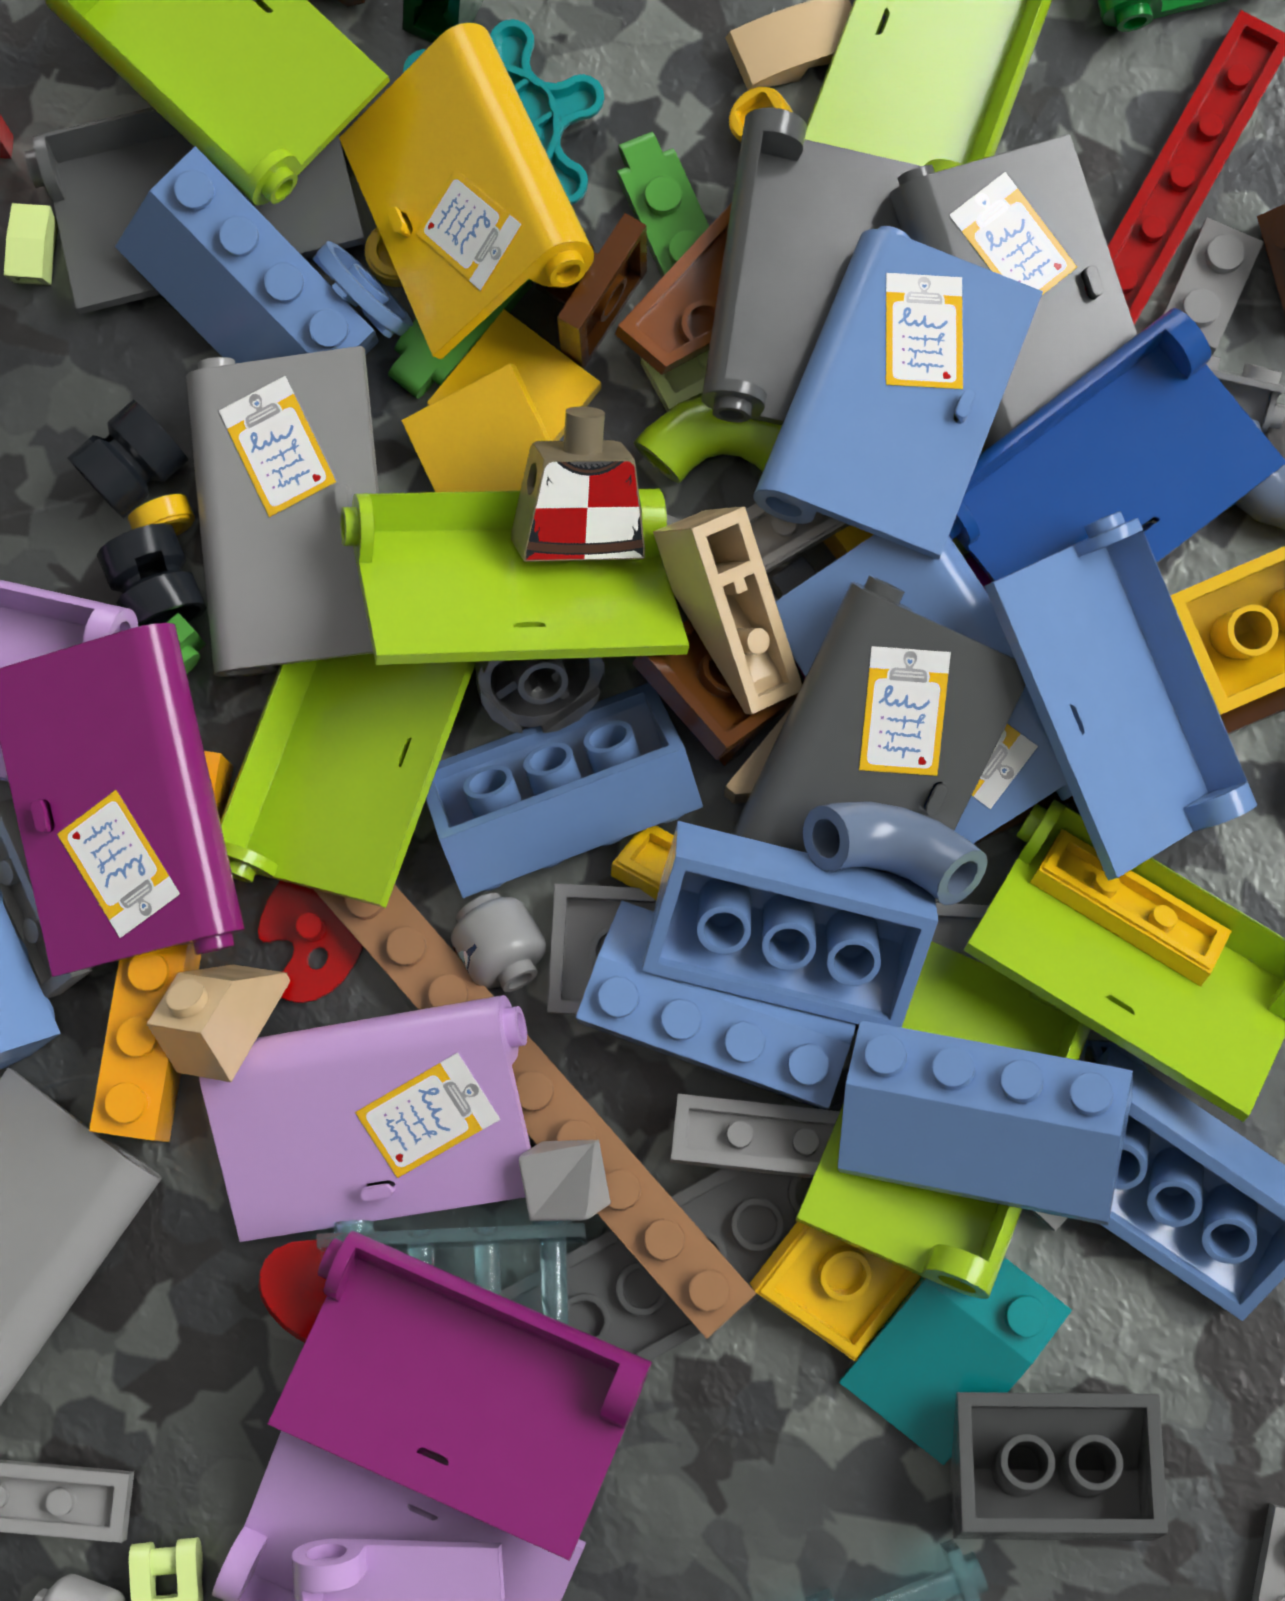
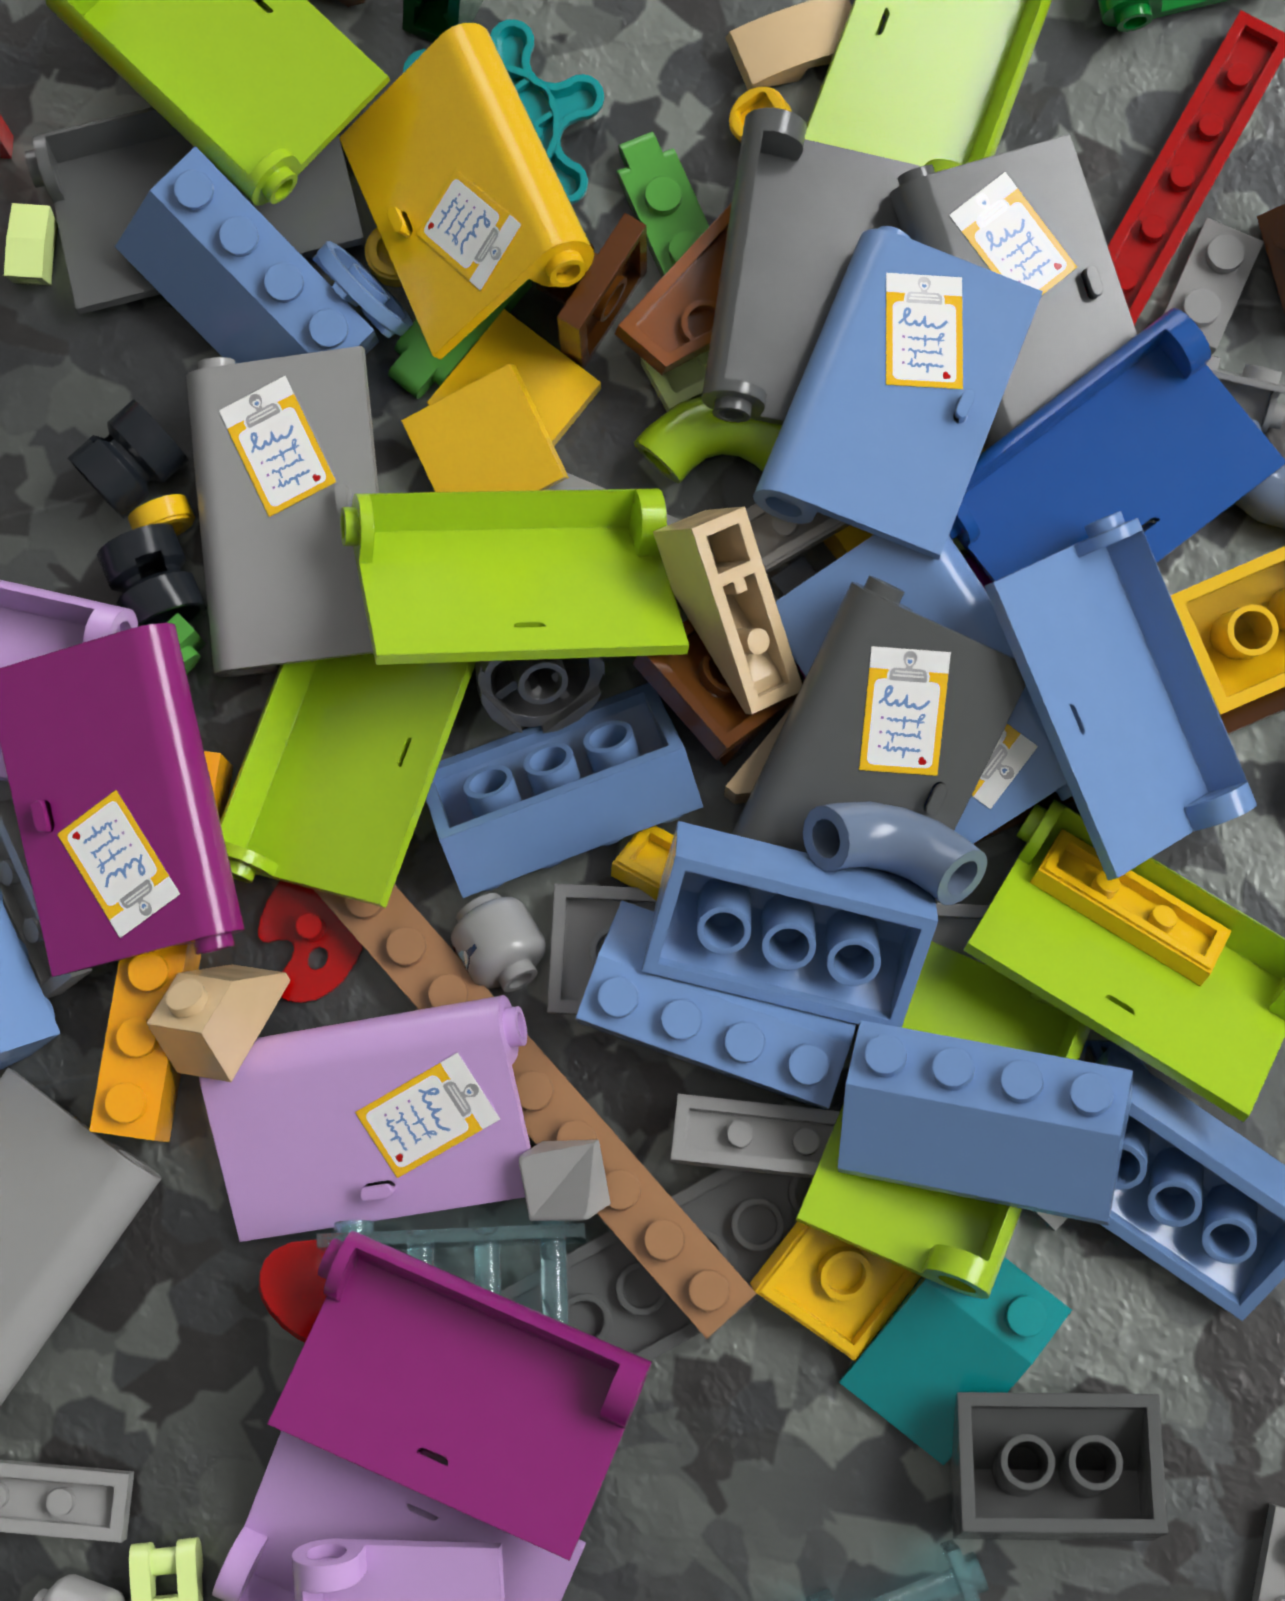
torso [511,406,645,561] -> none

